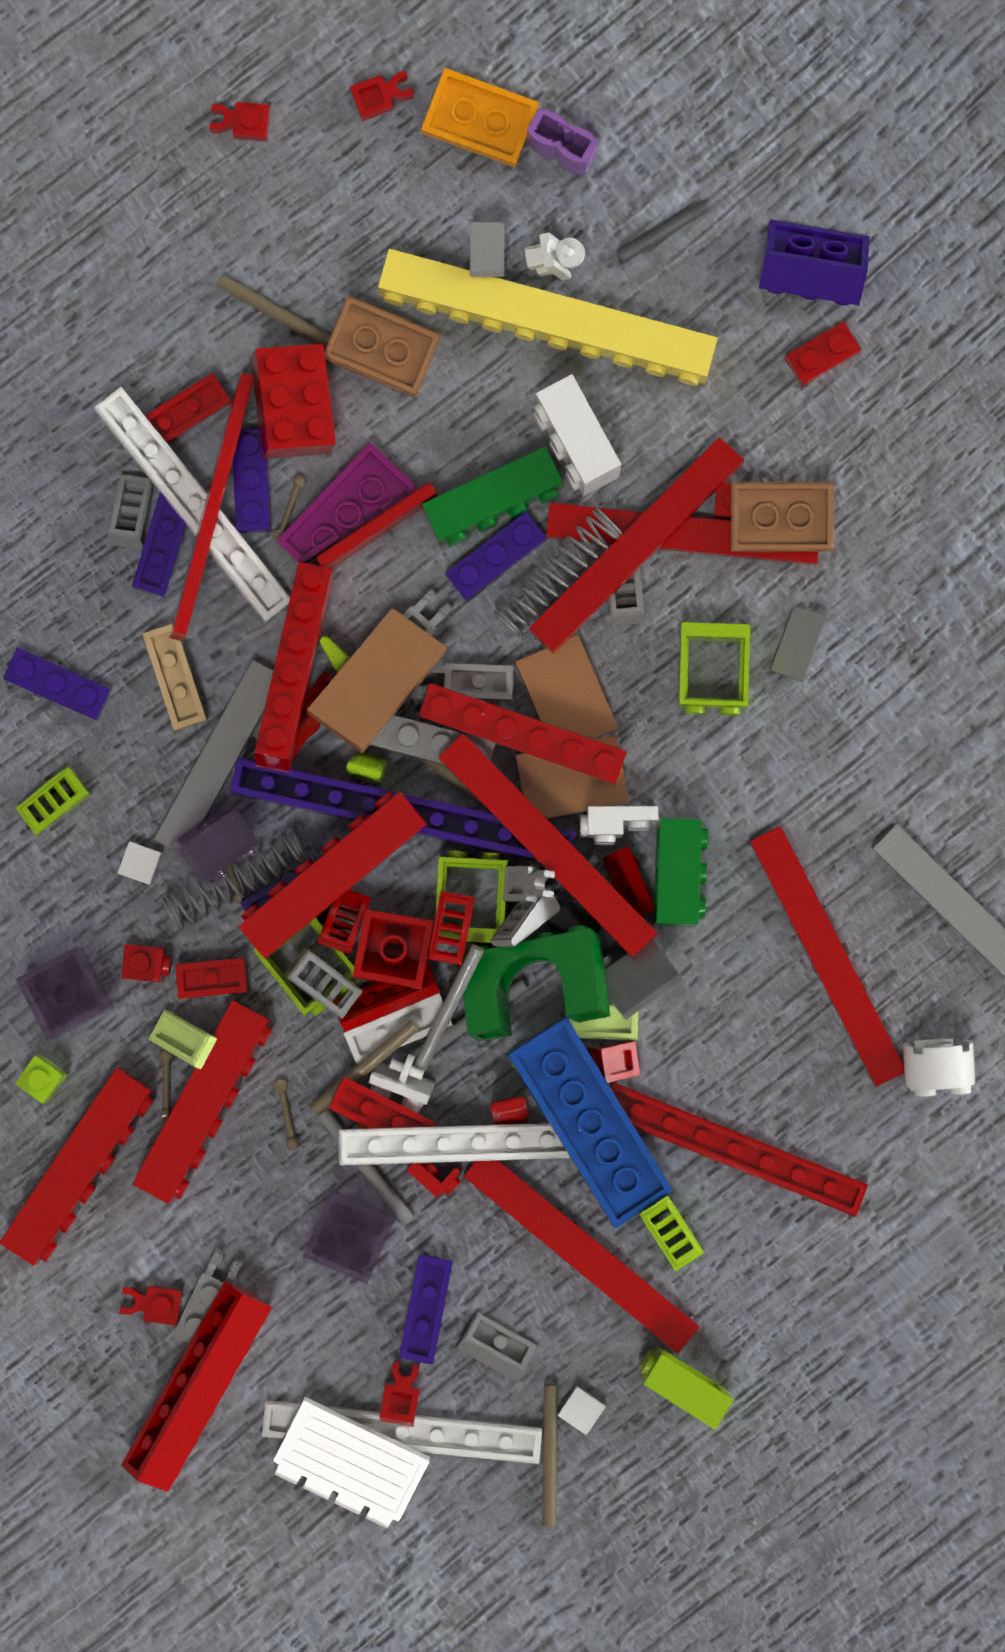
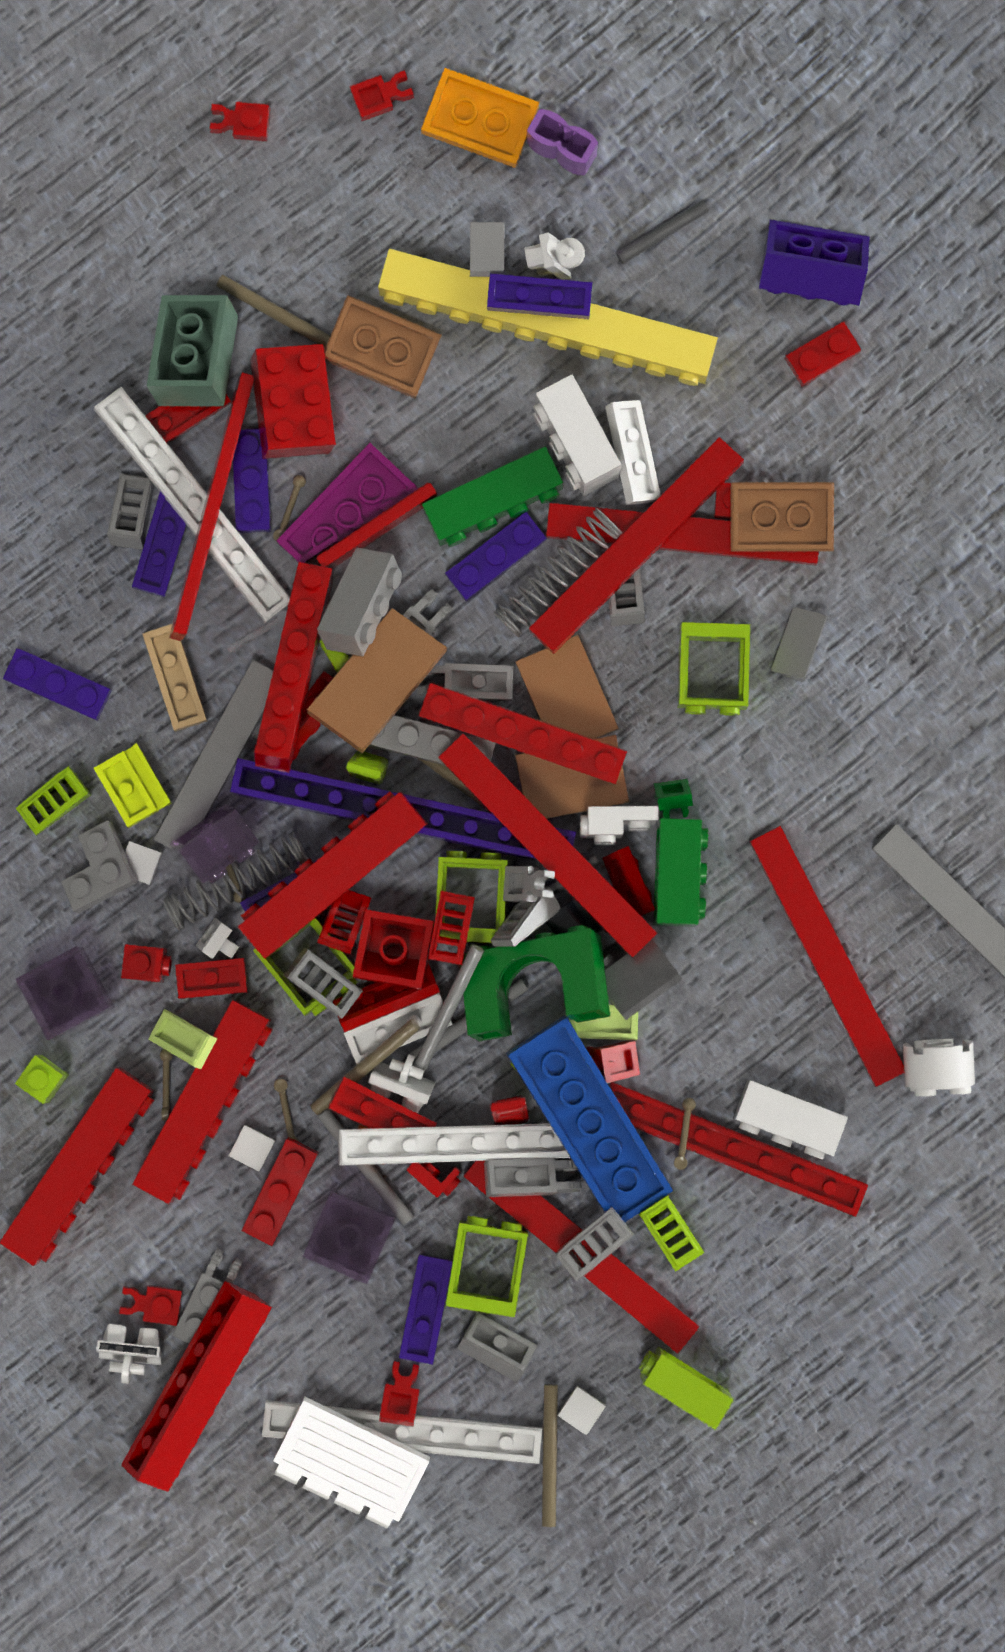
none -> light grey plate [61,820,137,913]
none -> neon yellow plate [94,743,172,828]
none -> white hips [96,1324,163,1384]
none -> sand green brick [147,295,238,406]
none -> white tile [195,918,239,959]
none -> white tile [229,1125,276,1172]
none -> red plate [241,1137,319,1246]
none -> light grey brick [317,547,402,657]
none -> lime window [446,1216,528,1317]
none -> light grey hinge [484,1158,582,1197]
none -> dark purple plate [487,273,593,319]
none -> light grey slope [555,1207,634,1281]
none -> white plate [605,400,661,505]
none -> green tile [653,779,693,818]
none -> dark tan hinge [673,1097,696,1170]
none -> white brick [733,1080,848,1160]

